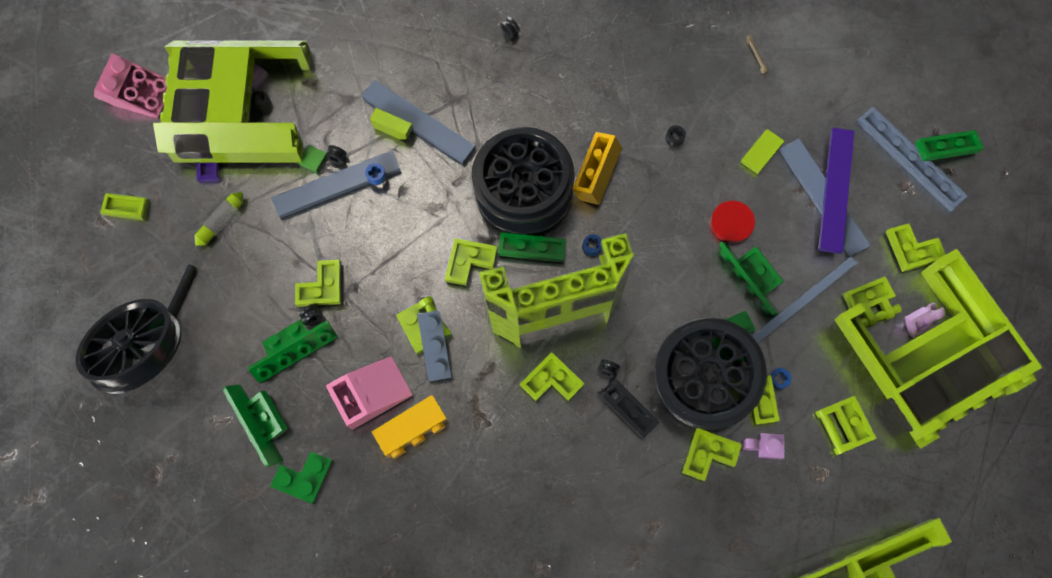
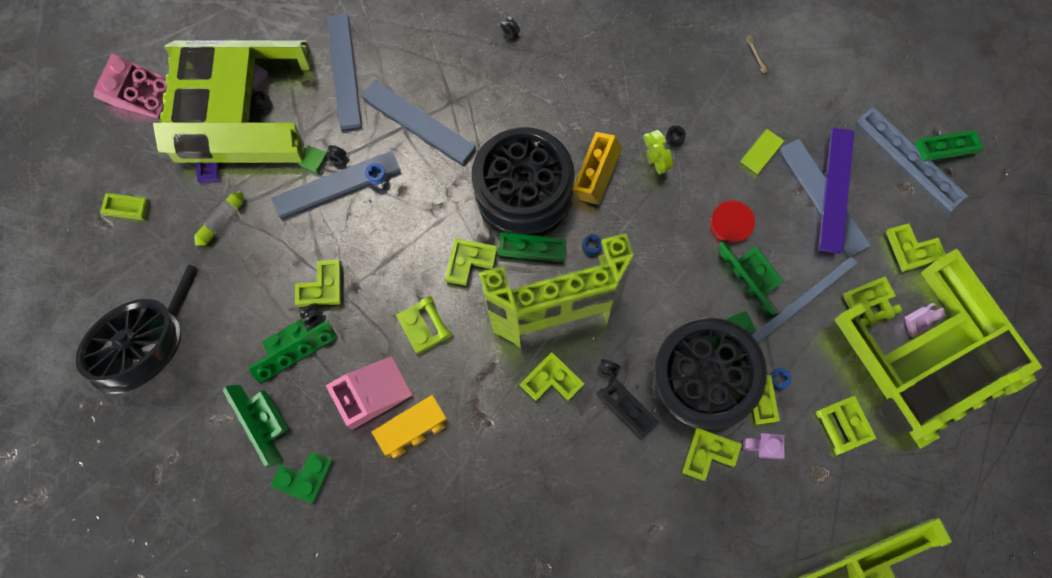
lime piece [369,108,413,139] -> none
sand blue plate [417,310,451,381] -> none
none -> sand blue tile [327,14,361,130]
none -> lime plate [643,130,673,175]

